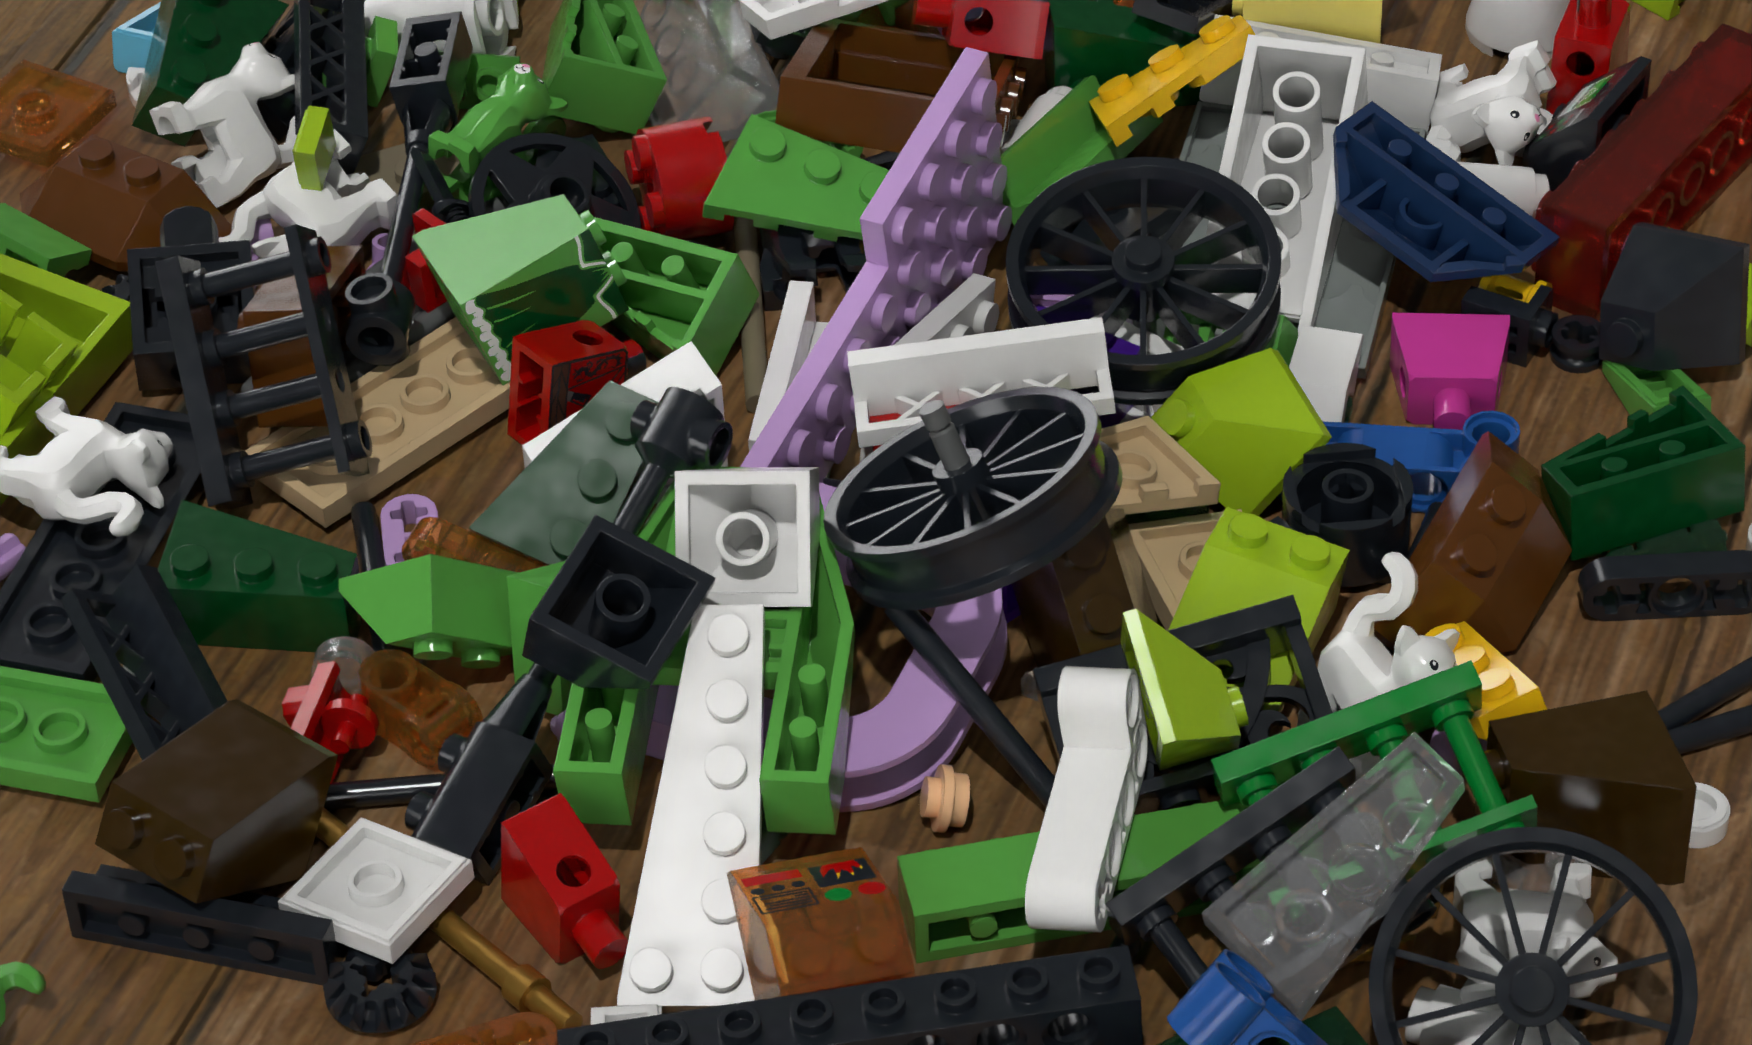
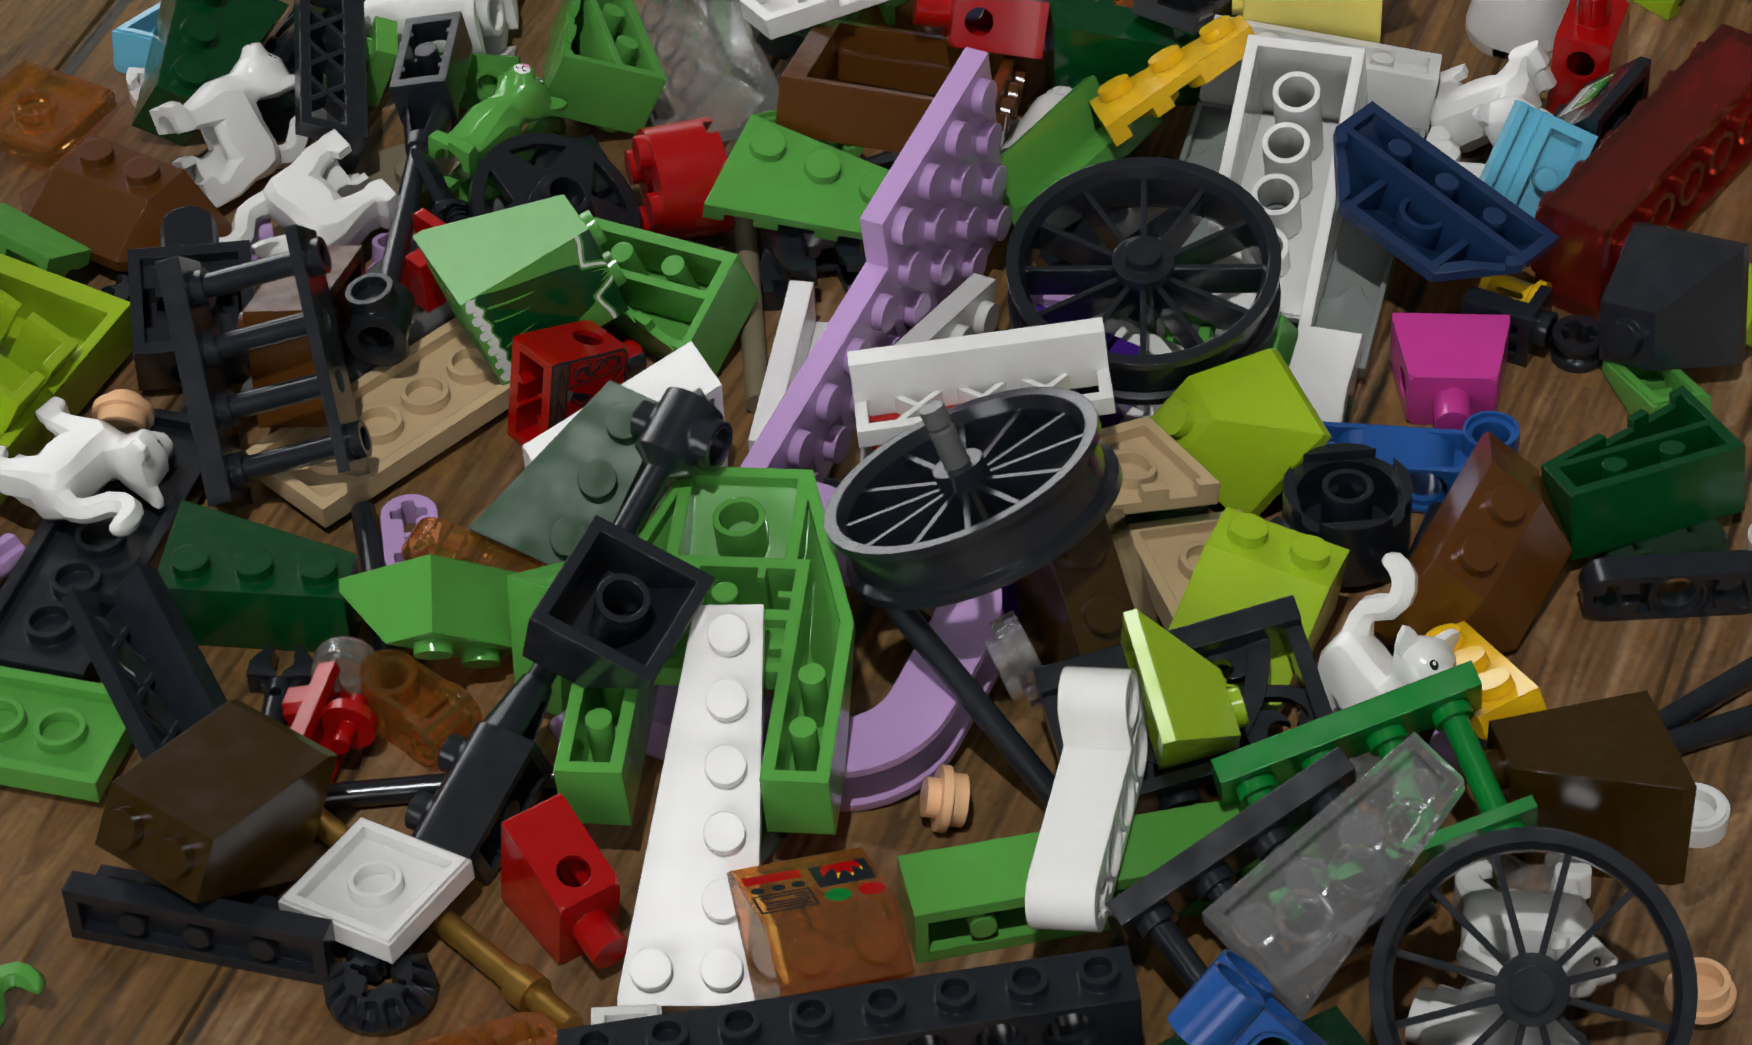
lime tile [292,106,336,191] -> none
white slope [675,467,820,607] -> none
none -> light nougat plate [91,389,155,434]
none -> black bar [246,644,315,725]
none -> clear plate [983,610,1042,708]
none -> medium azure plate [1479,100,1598,232]
none -> light nougat plate [1664,957,1737,1025]

